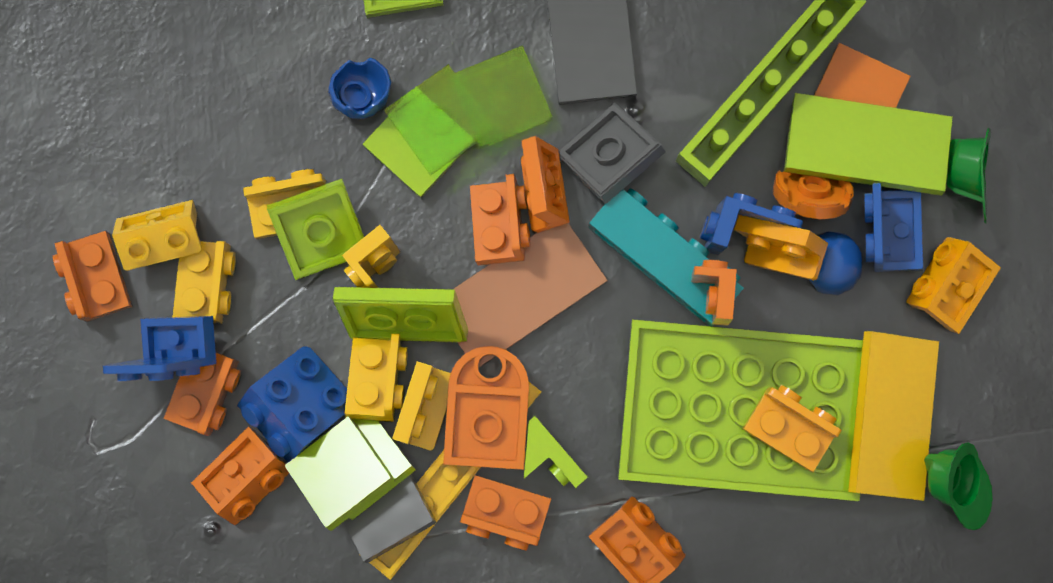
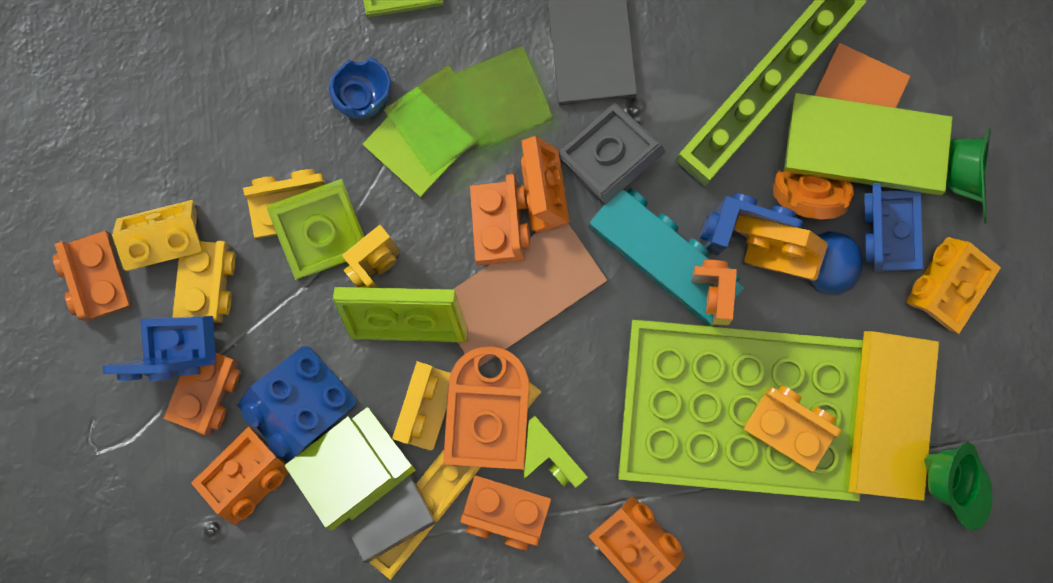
yellow bracket [345,333,408,422] -> none

